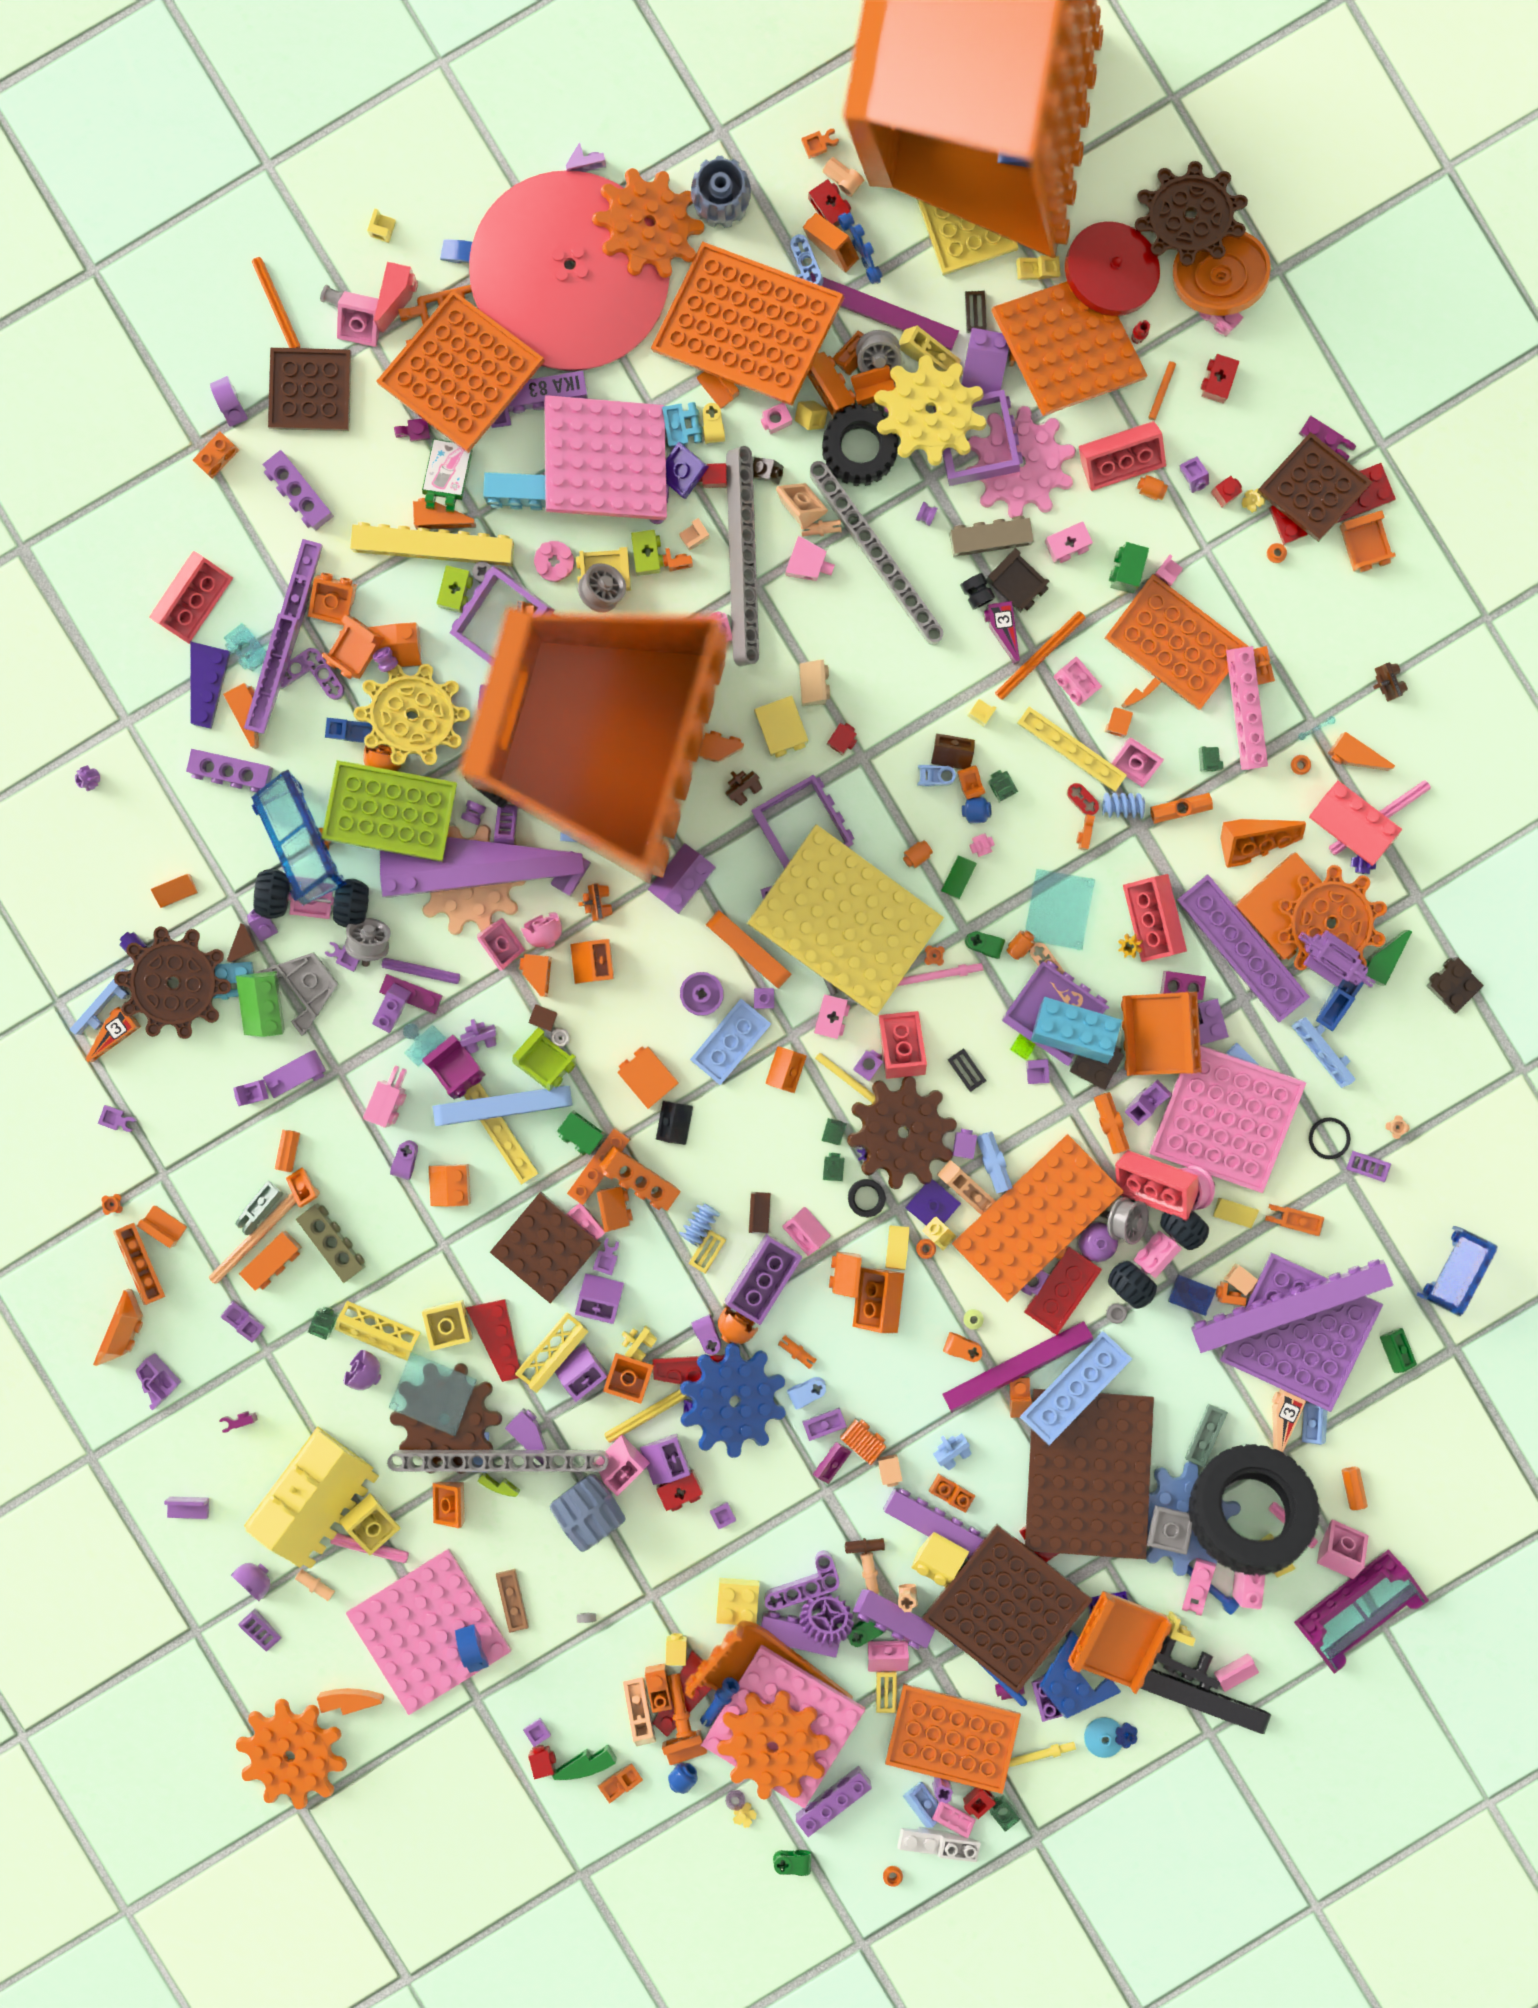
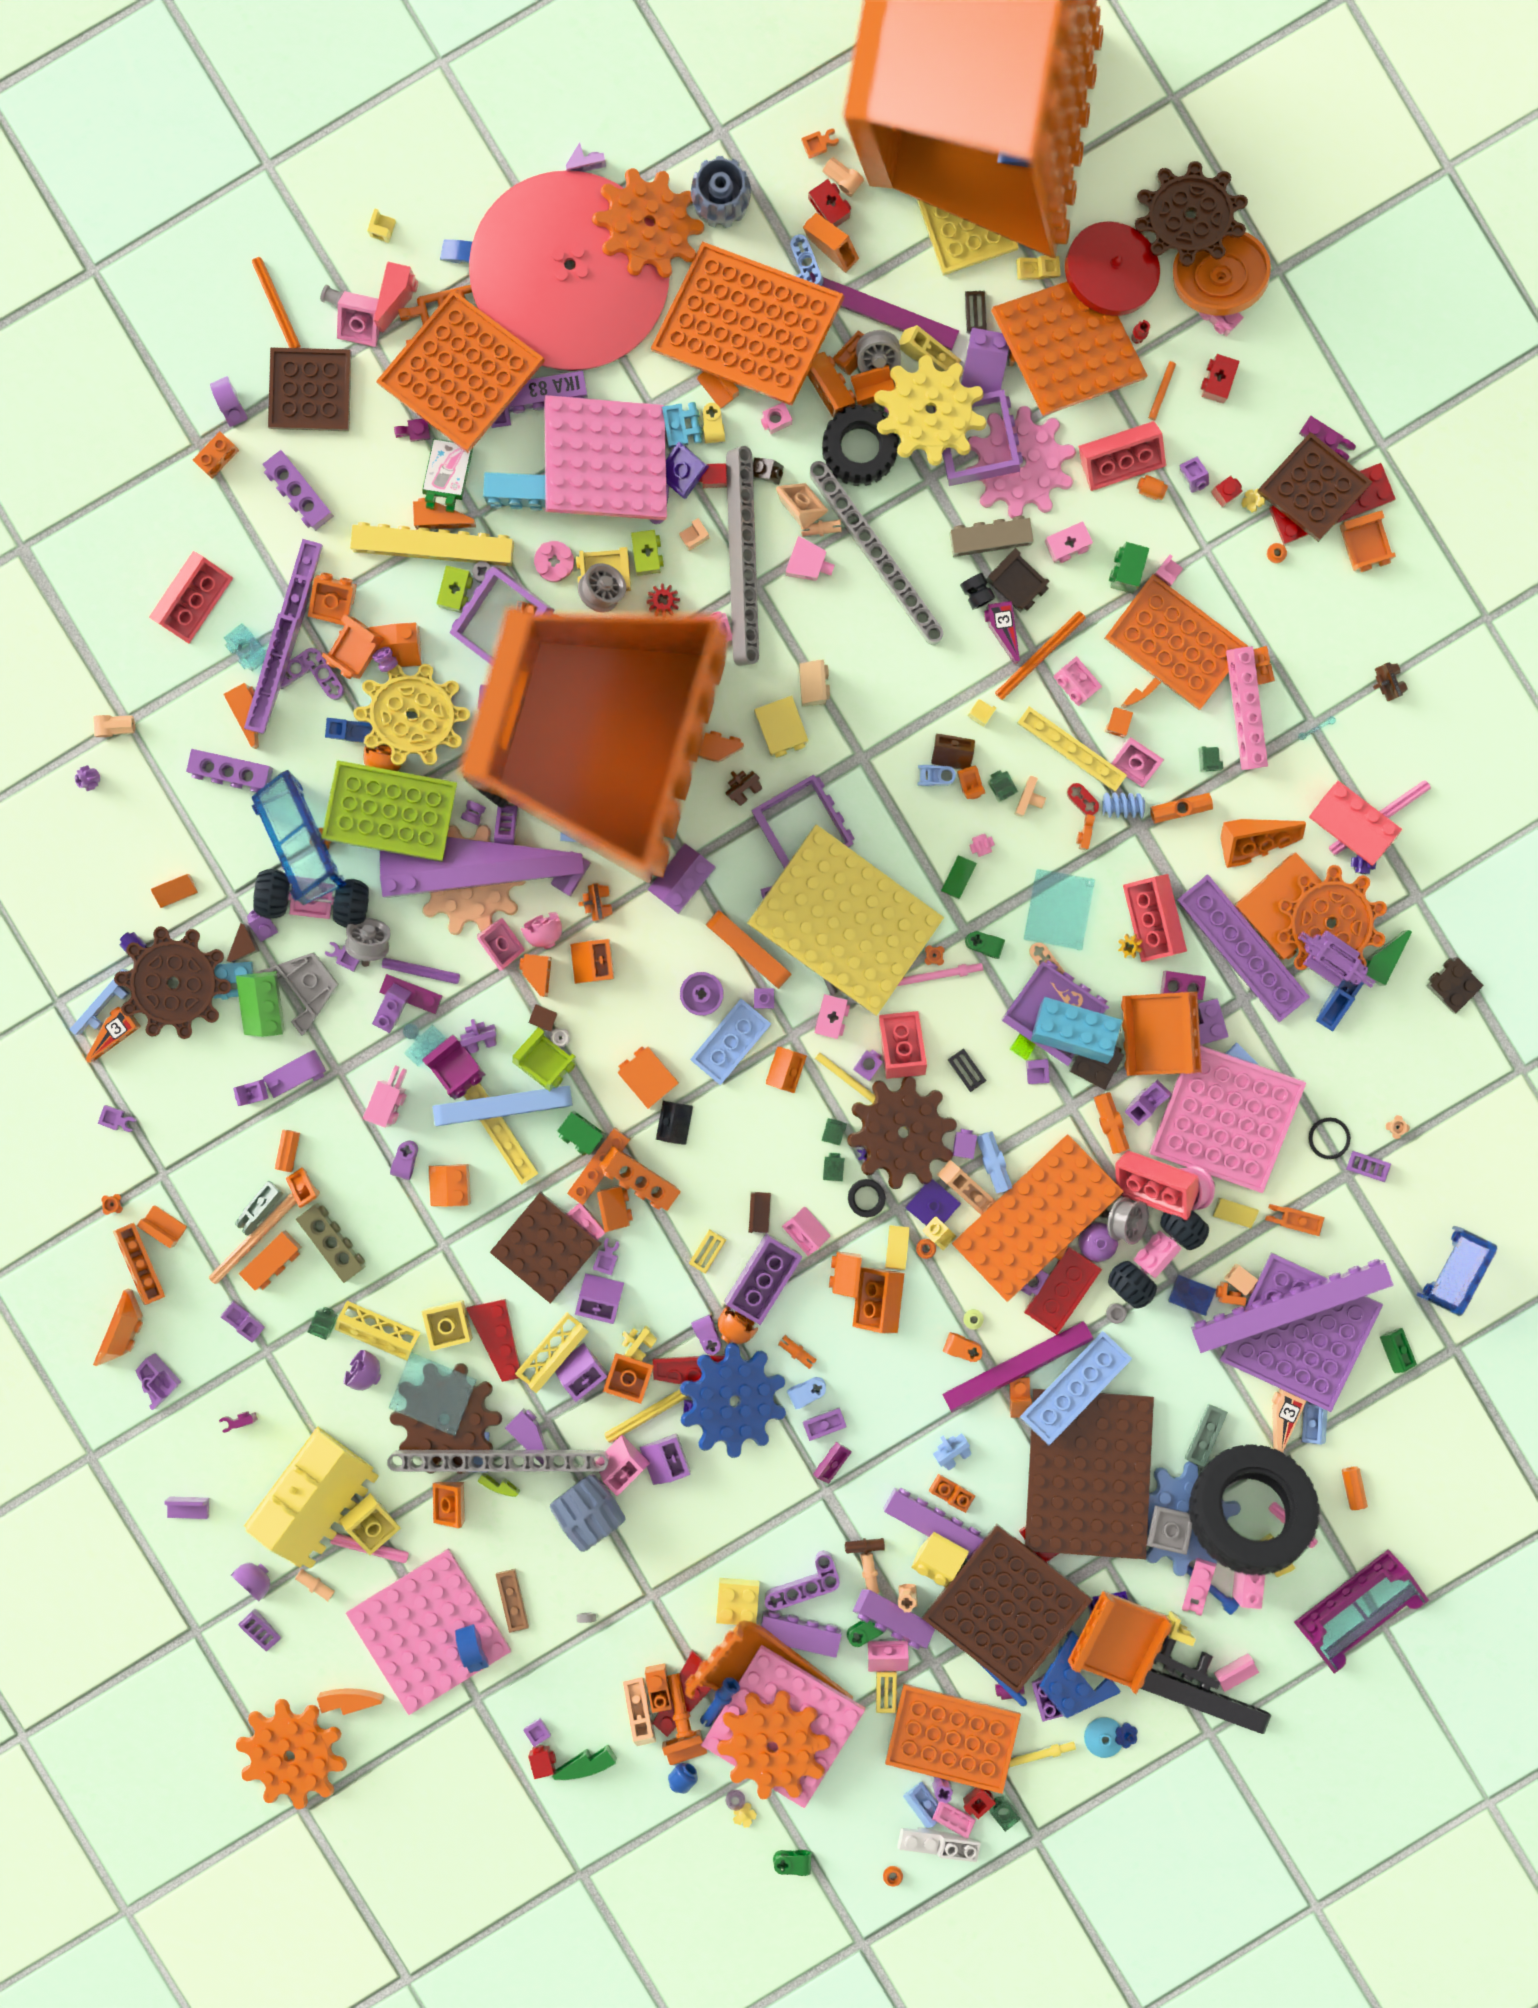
dark purple wing [190,641,231,729] -> none
orange slope [597,1763,643,1804] -> none
red brick [656,1469,703,1512] -> none
orange bracket [663,548,693,572] -> none
light yellow brick [666,1633,687,1666] -> none
light blue piece [679,1202,720,1247] -> none
medium lavender plate [710,1501,736,1530] -> none
light yellow panel [795,400,828,430] -> none
medium lavender brick [795,1765,872,1838] -> none
medium lavender gear [799,1593,854,1647] -> none
red brick [826,723,858,756] -> none
blue plant [838,212,883,285] -> none
orange brick [840,1418,886,1465] -> none
light nougat brick [877,1454,902,1487] -> none
orange brick [903,840,933,868] -> none
medium lavender wheel [916,502,938,526] -> none
blue head [961,797,992,824] -> none
orange brick [1006,930,1035,960] -> none
orange plate [1291,755,1311,775] -> none
light blue hinge [1291,1017,1356,1088] -> none
bright pink slope [1317,1519,1369,1579] -> none
orange slope [1328,732,1395,771] -> none
none -> light nougat piece [93,715,136,737]
none -> red gear [646,583,680,615]
none -> light nougat tile [1015,776,1046,817]

